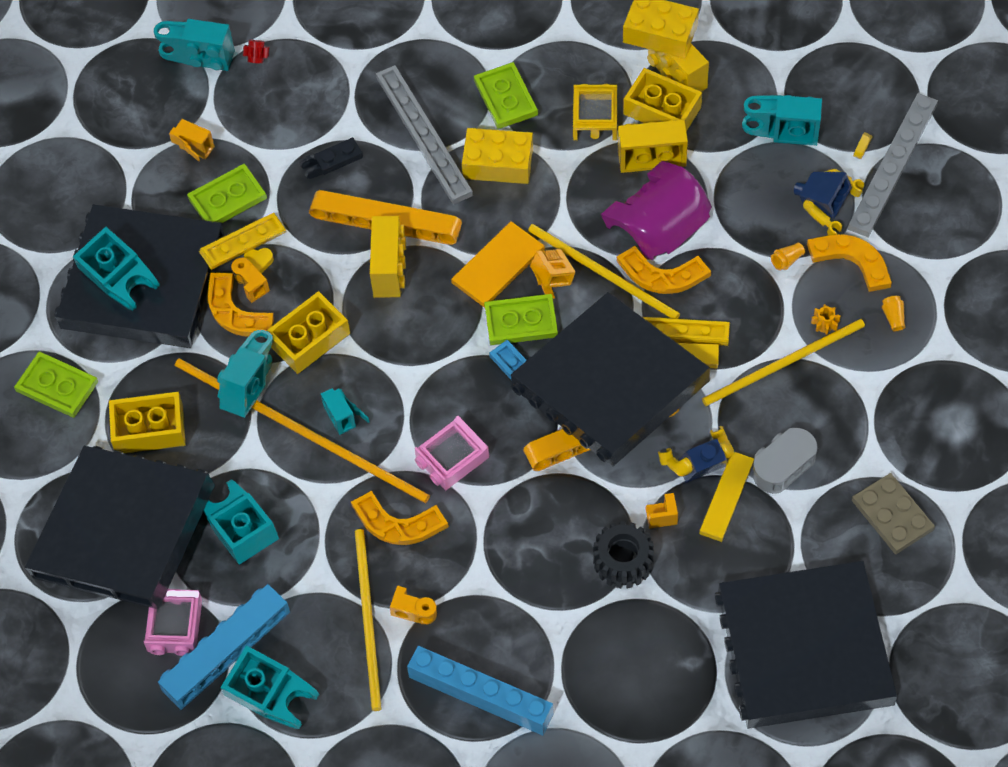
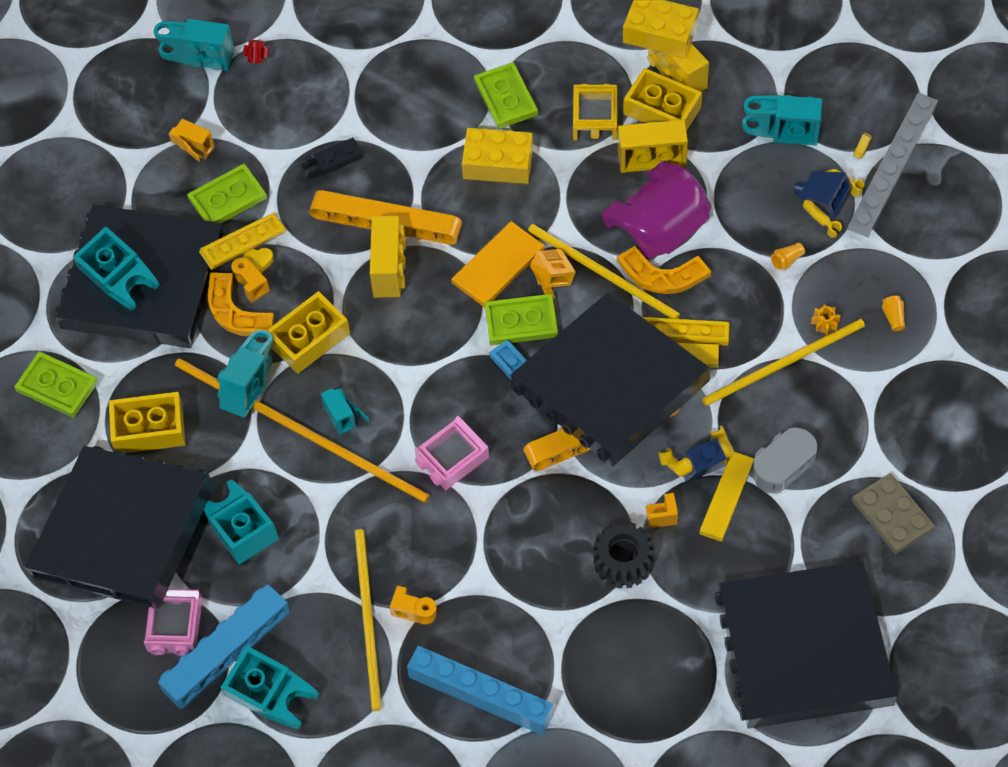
light orange plate [351,491,449,545] -> none
light grey plate [376,65,473,205] -> none
light orange plate [807,234,892,292] -> none

